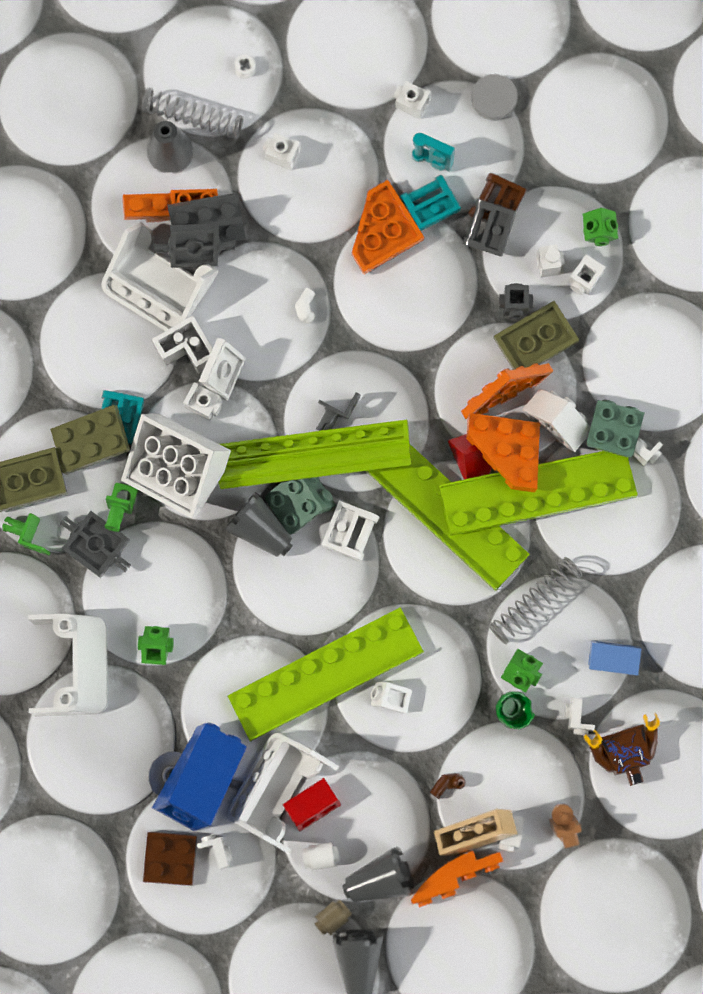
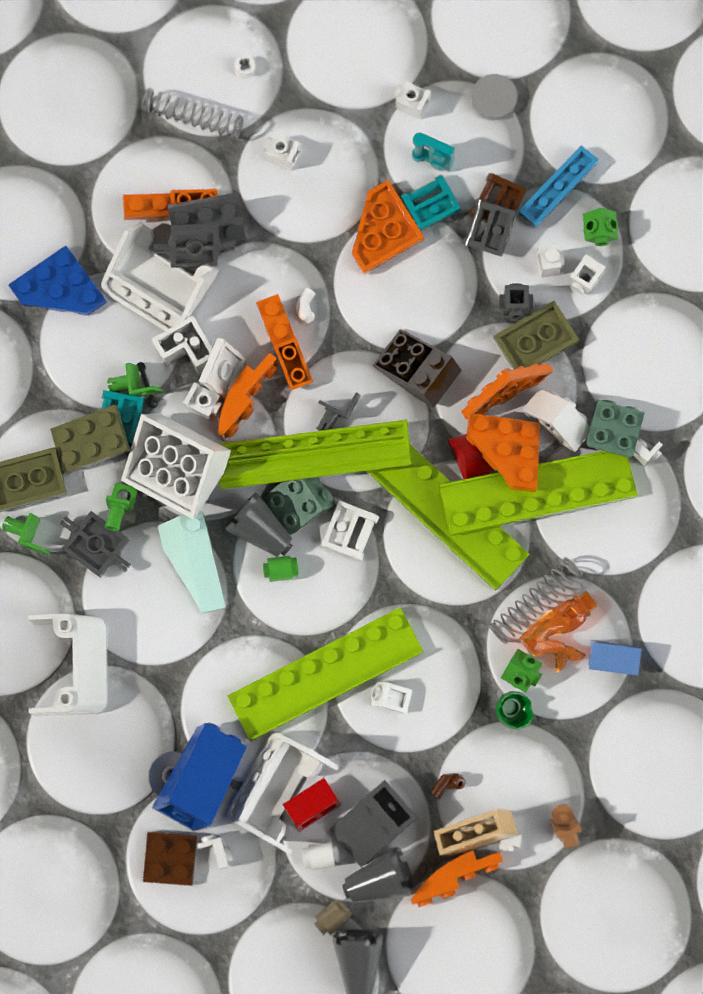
bright green brick [138,626,174,665] -> none
dark grey cone [147,121,193,173] -> none
white bracket [565,698,595,736] -> none
reddish brown torso [584,713,660,786] -> none
none -> blue plate [8,245,107,316]
none -> bright green bracket [107,363,163,397]
none -> black hinge [137,362,158,408]
none -> light aqua wedge [158,511,226,613]
none -> orange slope [218,353,278,441]
none -> orange slope [256,294,313,390]
none -> bright green brick [263,556,298,582]
none -> dark grey slope [329,780,418,868]
none -> dark brown slope [372,329,462,408]
none -> dark azure plate [518,145,599,229]
none -> clear orange piece [519,591,598,672]

